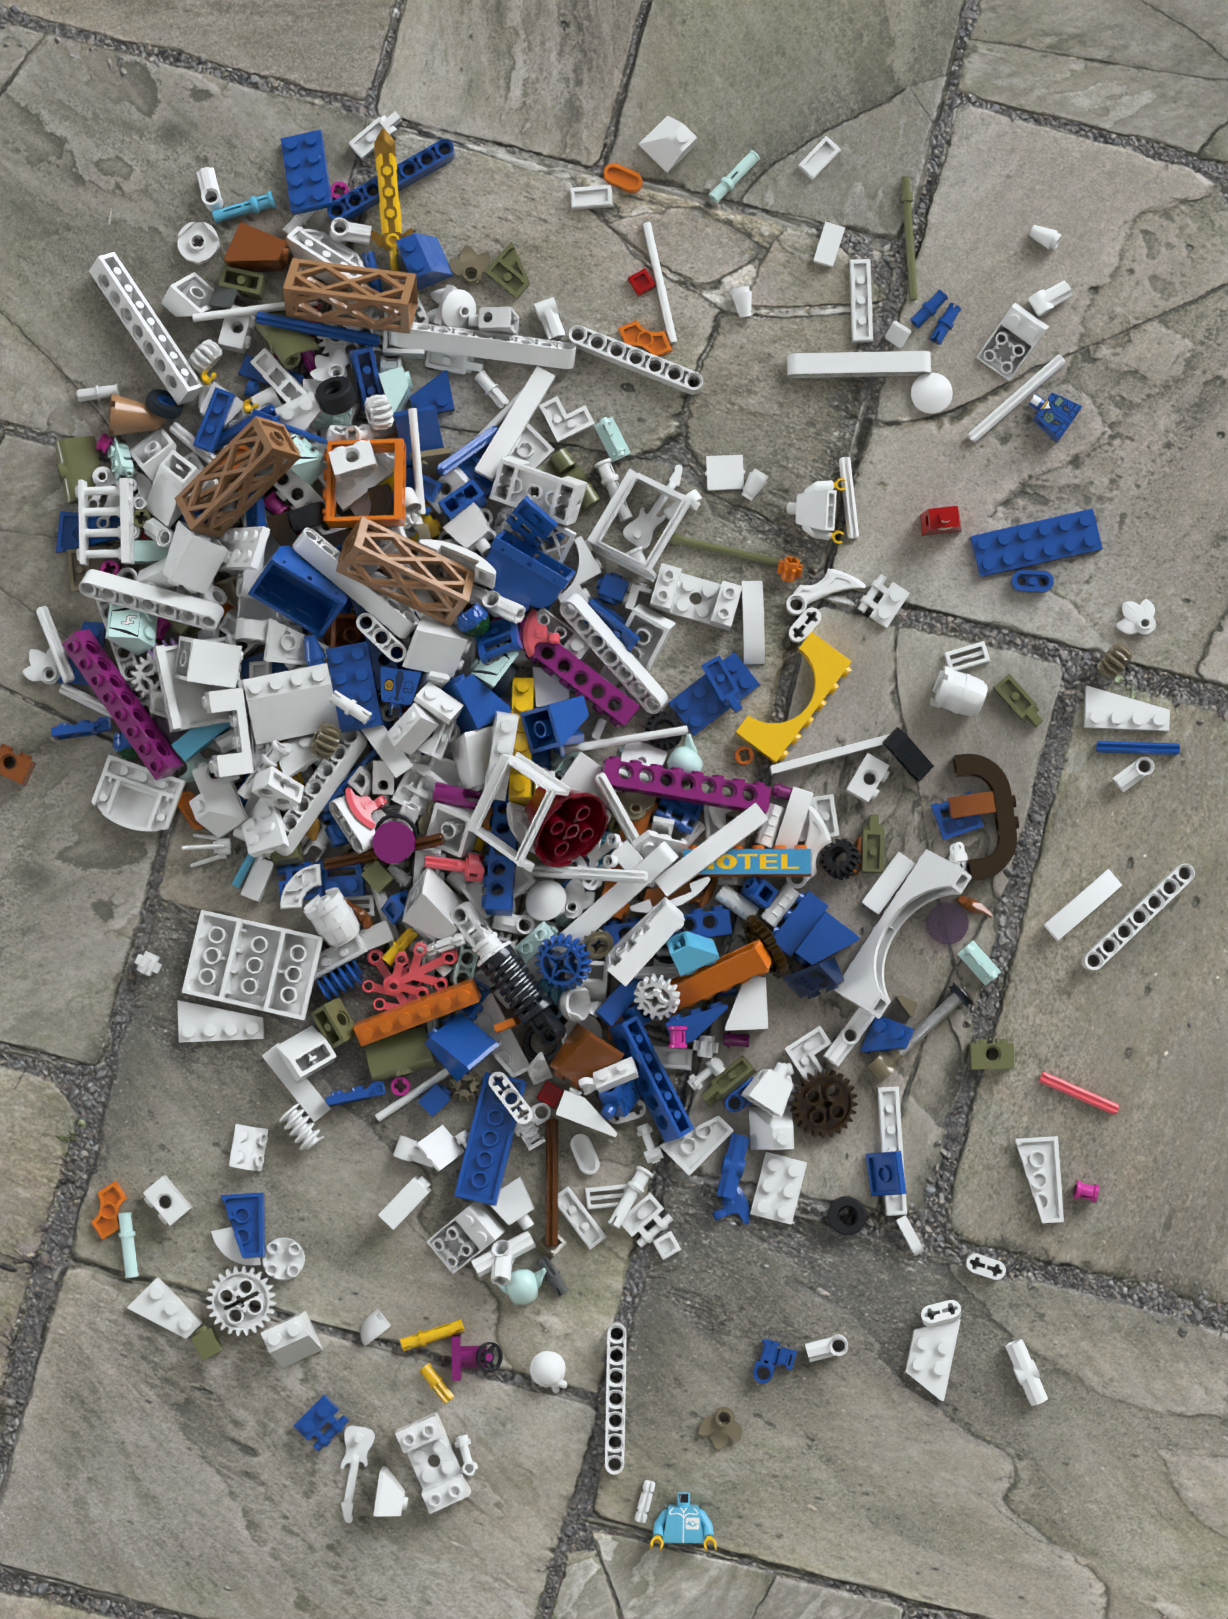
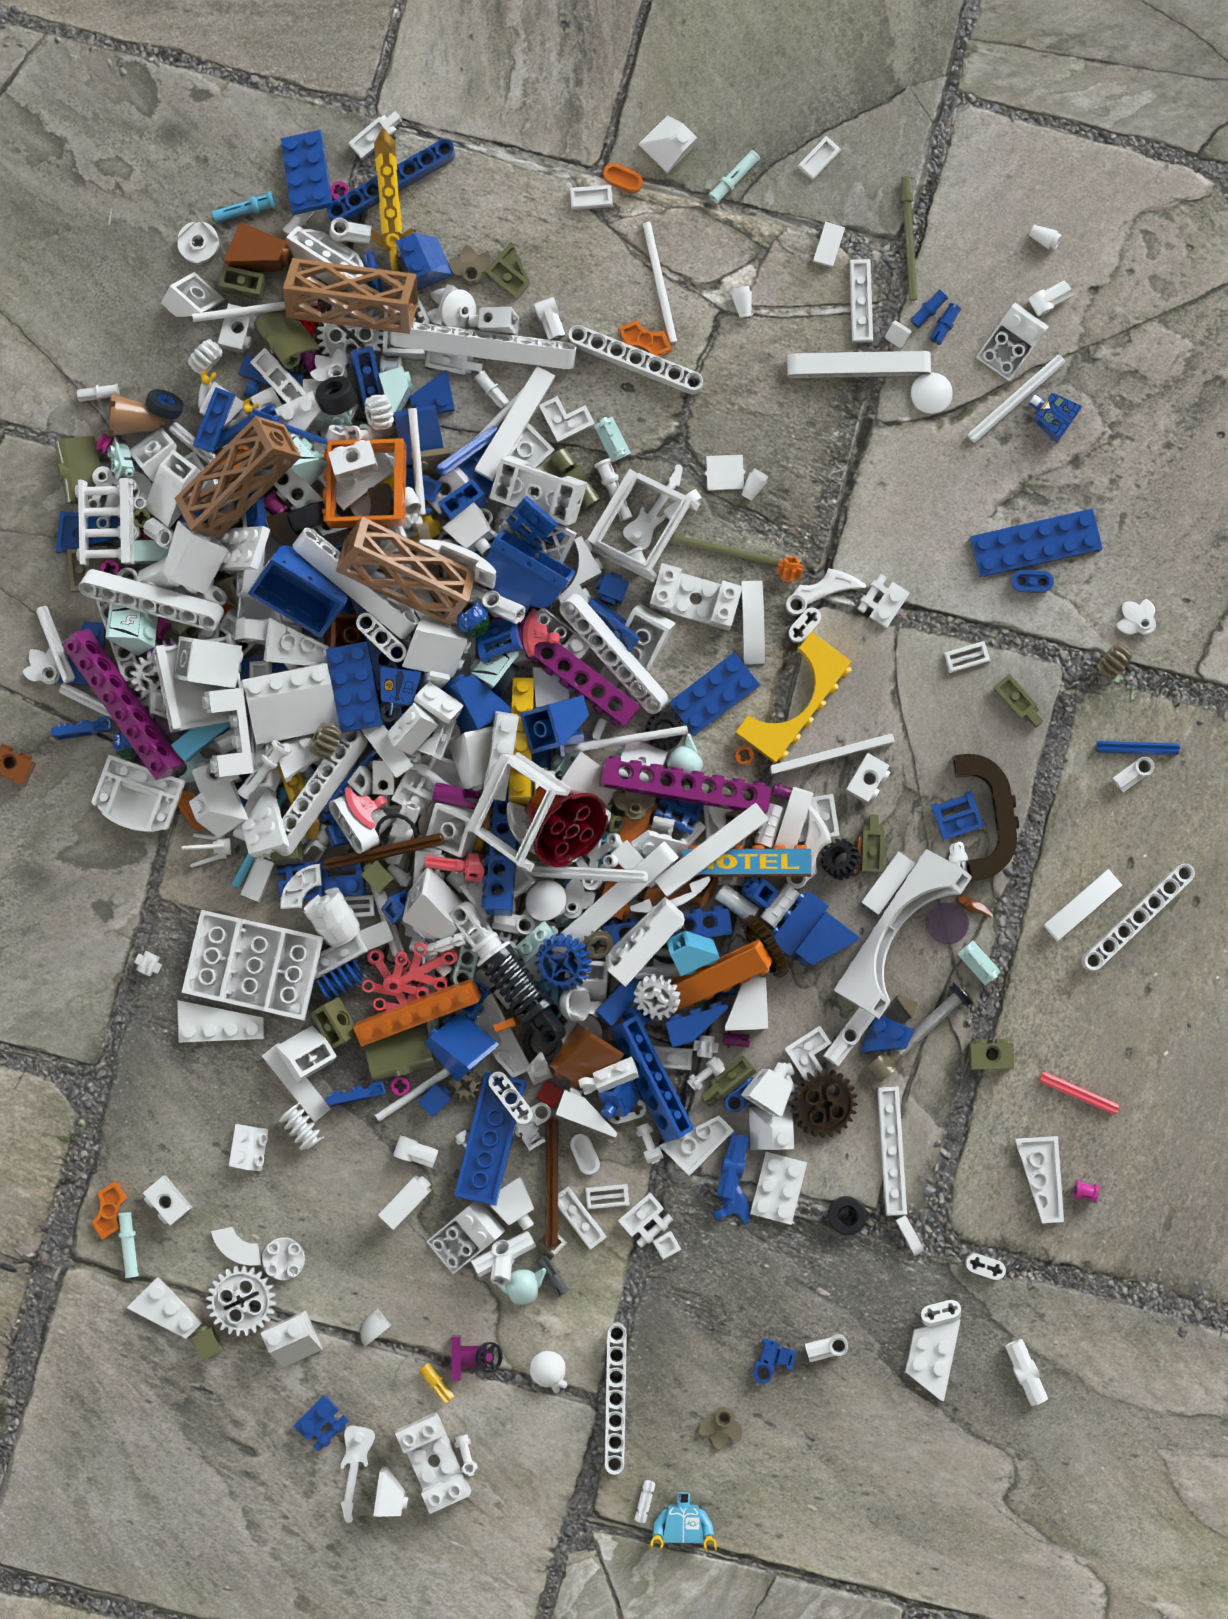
white brick [89,252,204,405] -> none
white piece [196,167,223,212] -> none
dark grey panel [209,287,245,311] -> none
blue wing [221,1192,265,1259] -> none
white brick [252,766,304,811] -> none
blue axle [256,311,380,347] -> none
blue cone [304,634,326,667] -> none
white pin [329,690,372,725] -> none
dark orange bar [343,897,374,929] -> none
magenta tile [373,821,415,864] -> none
yellow axle [381,927,418,966] -> none
yellow pin [400,1319,465,1352] -> none
white piece [416,1125,465,1172] -> none
white axle [595,772,639,845] -> none
white pin [608,1166,654,1229] -> none
white bracket [622,582,652,612] -> none
red tile [627,268,656,297] -> none
dark pink bush [668,1026,687,1048] -> none
blue hinge [701,655,743,714] -> none
dark blue slope [783,957,844,999] -> none
white torso [787,478,846,544] -> none
white axle [839,457,859,539] -> none
blue plate [866,1151,907,1196] -> none
black beam [882,727,934,782] -> none
red torso [920,506,962,536] -> none
white piece [930,666,987,717] -> none
dark orange slope [948,791,996,819] -> none
white wing [1084,685,1170,732] -> none

